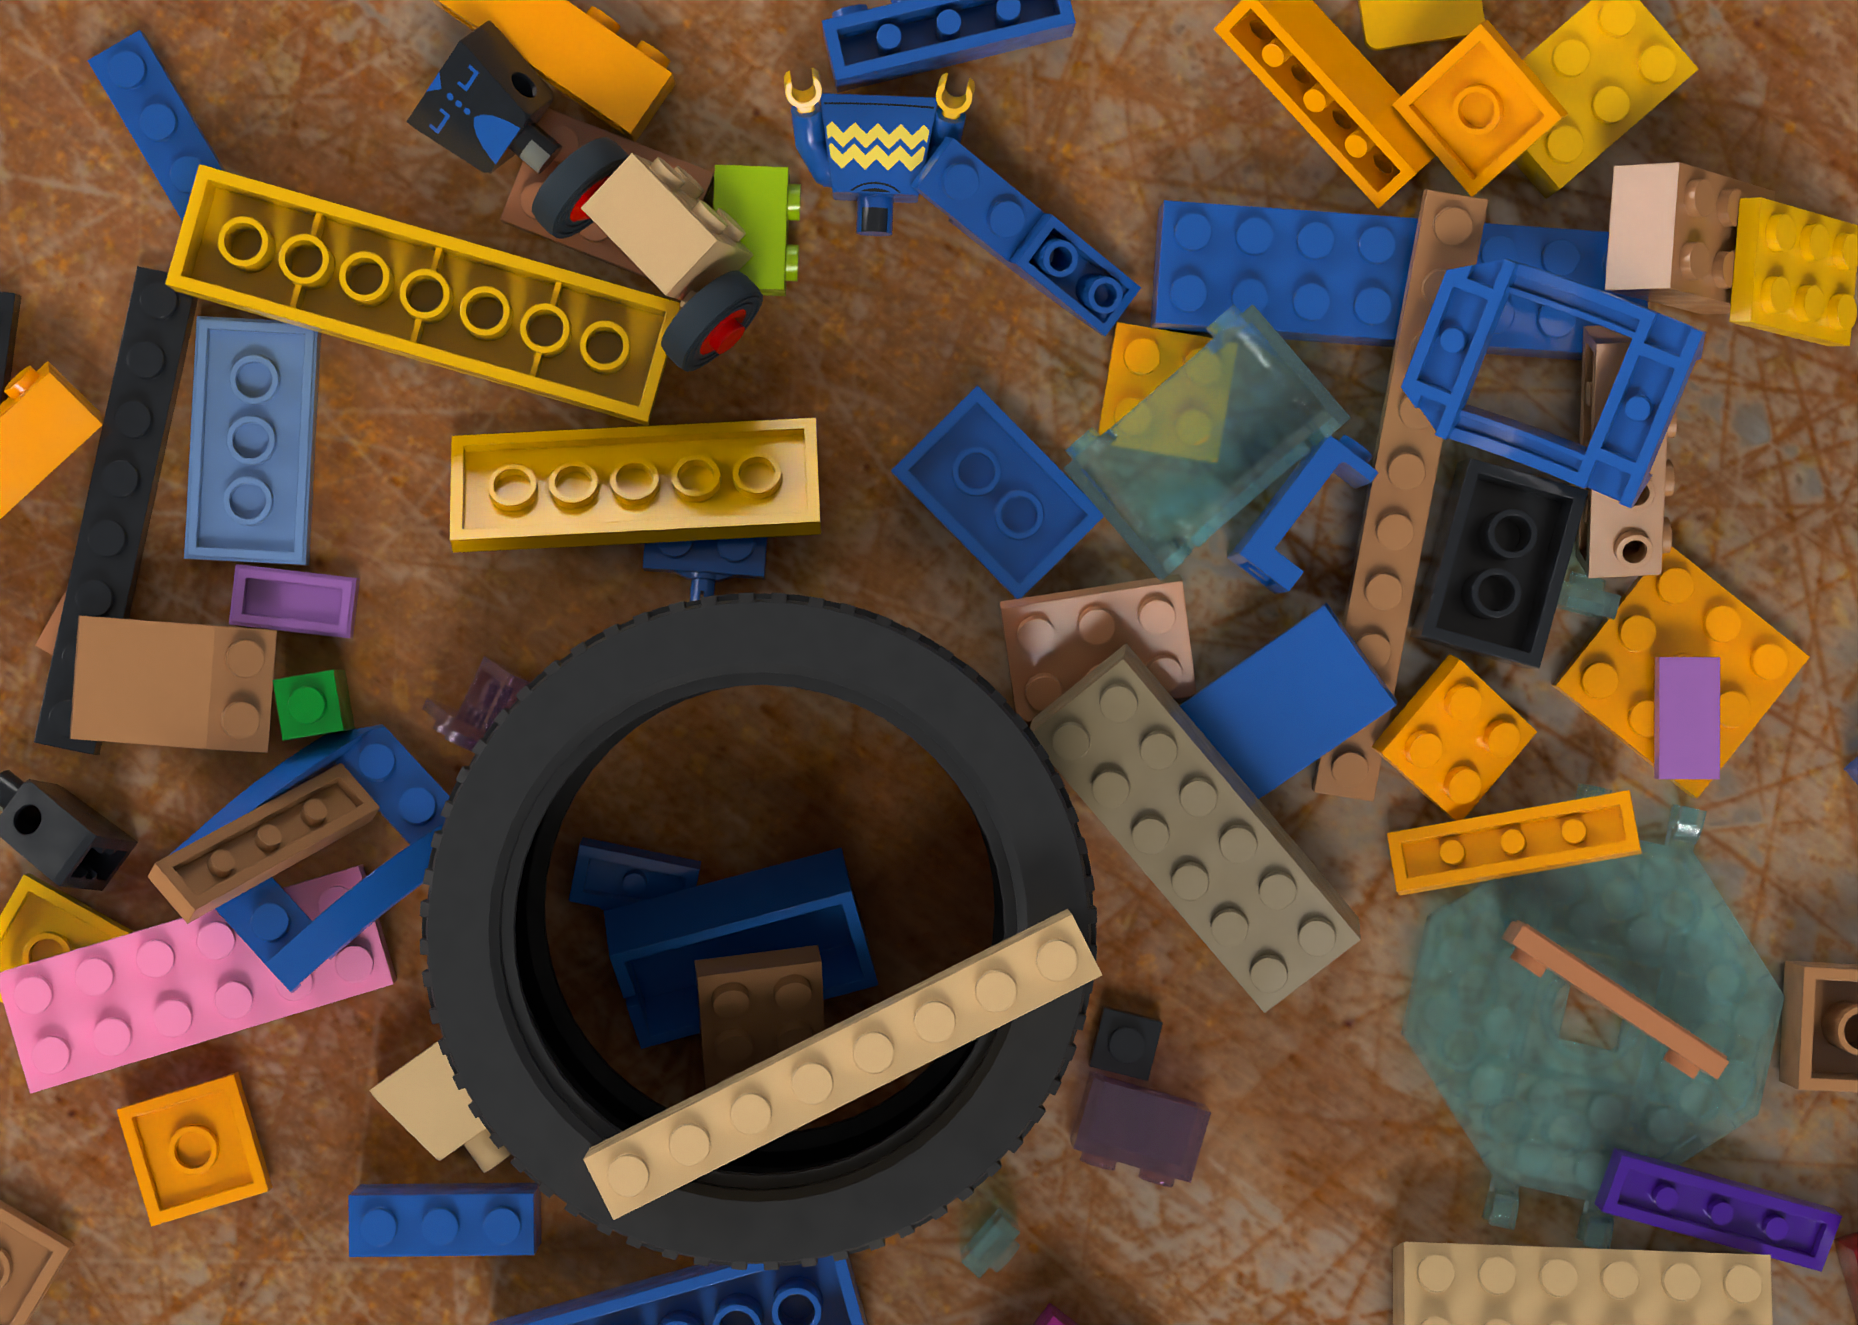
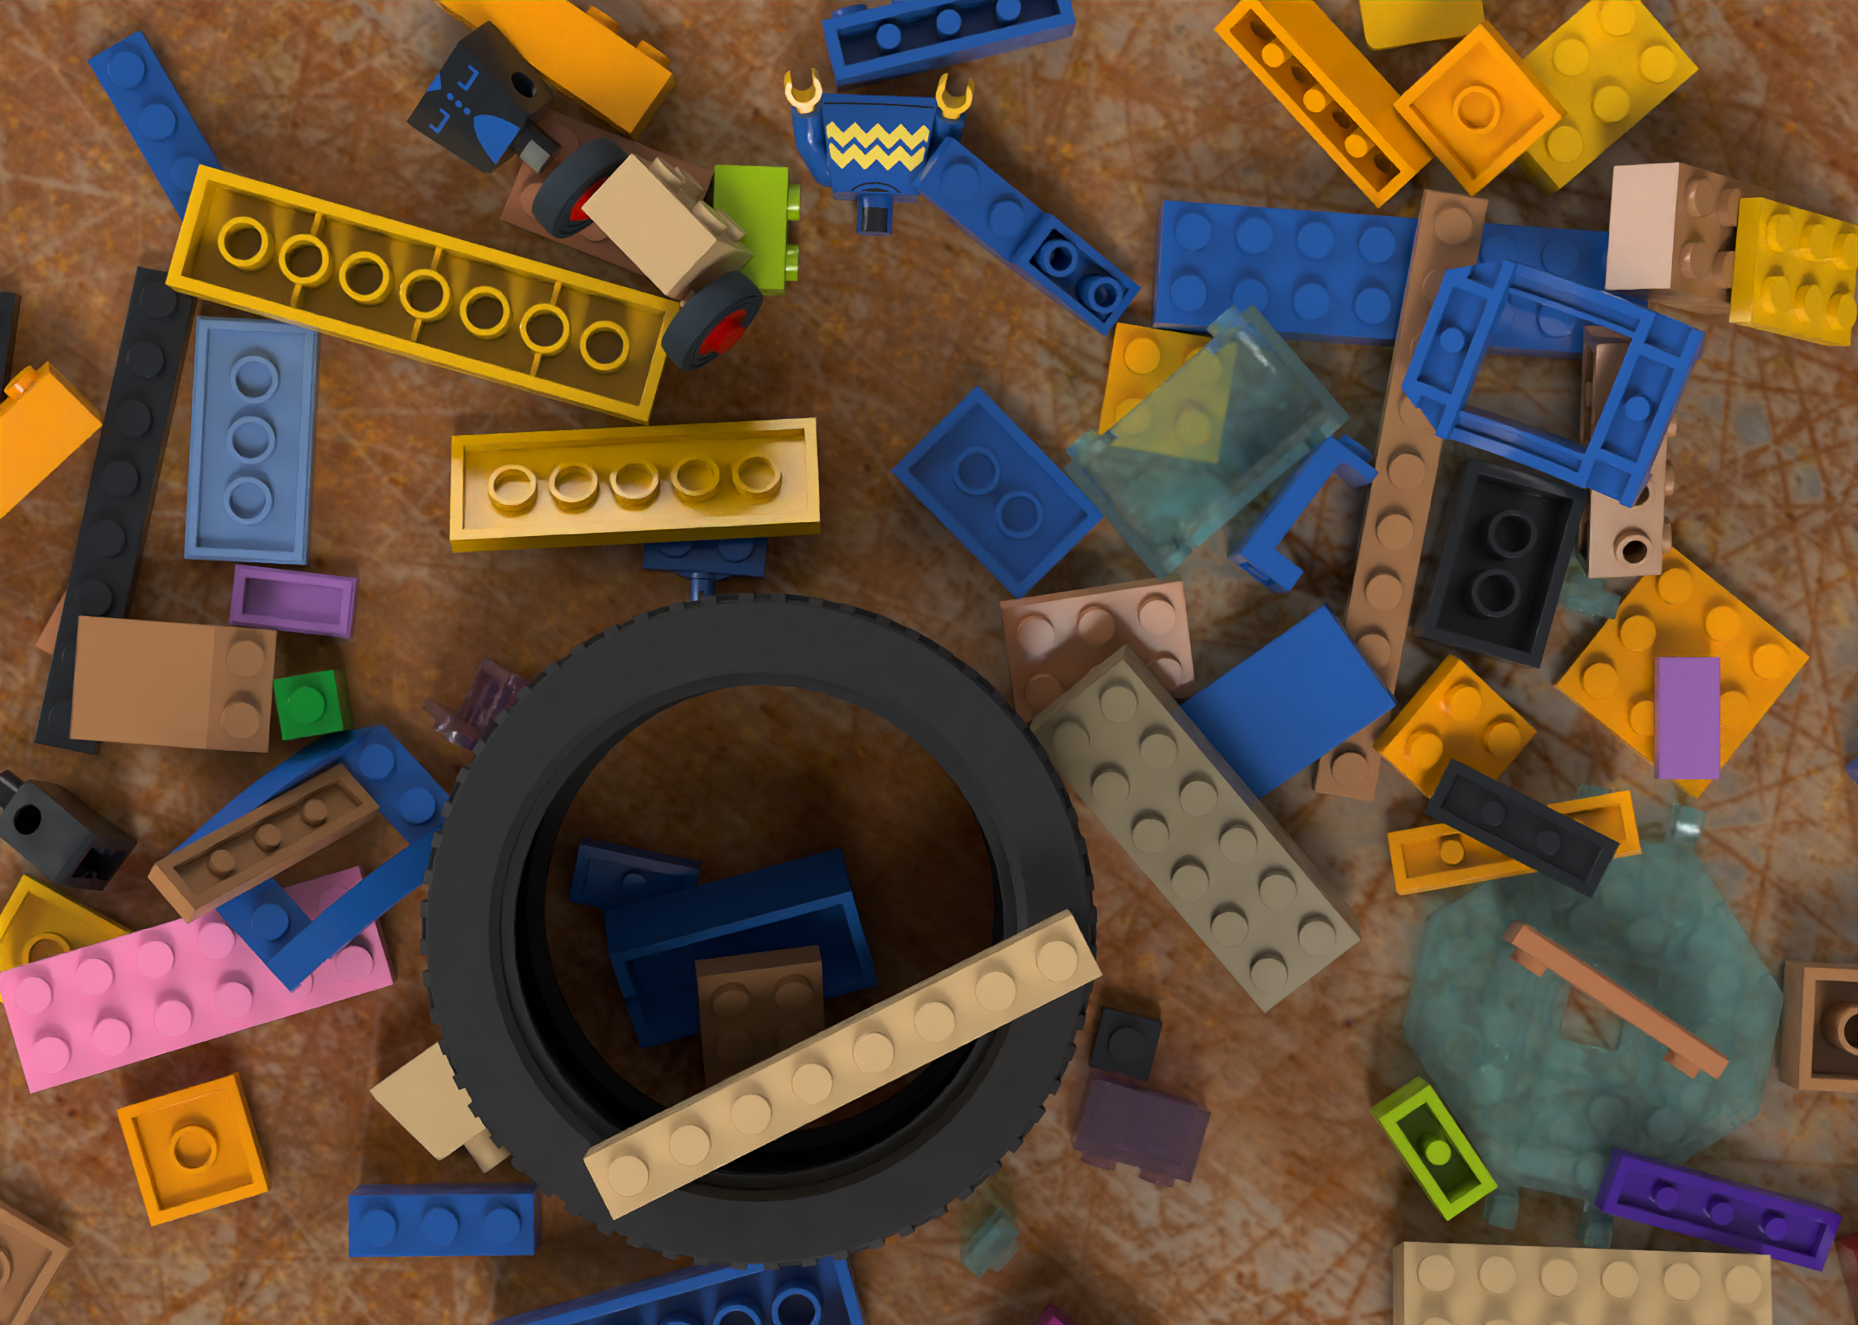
none -> lime brick [1368,1076,1498,1221]
none -> black plate [1424,758,1621,899]

